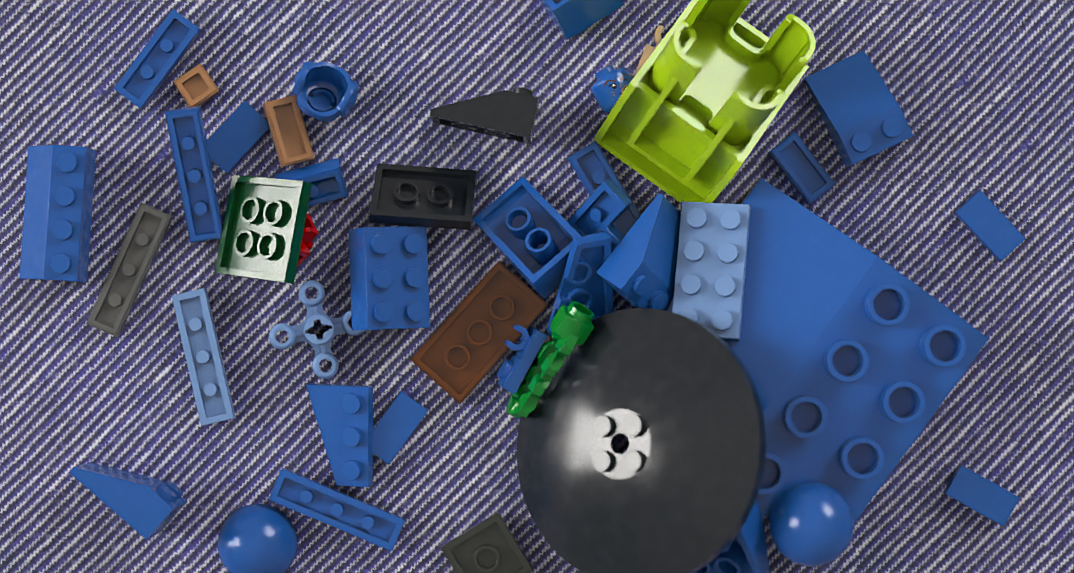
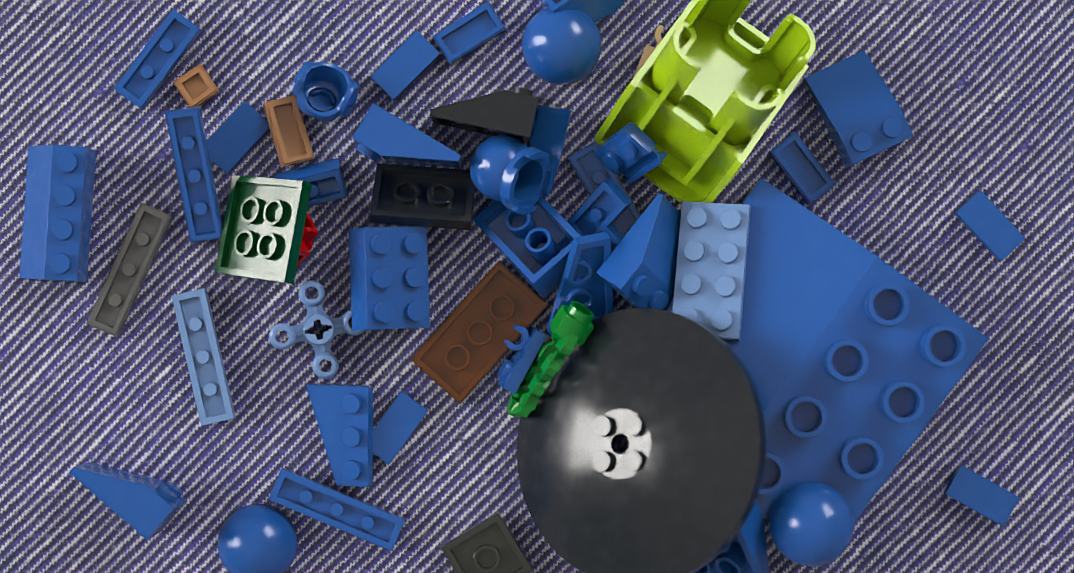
blue head [591,65,633,114] -> none
none -> blue slope [352,103,464,167]
none -> blue tile [370,30,441,101]
none -> blue tile [433,1,506,65]
none -> blue tile [469,135,556,215]
none -> blue piece [522,7,602,85]
none -> blue slope [530,105,572,177]
none -> blue plate [594,121,667,184]

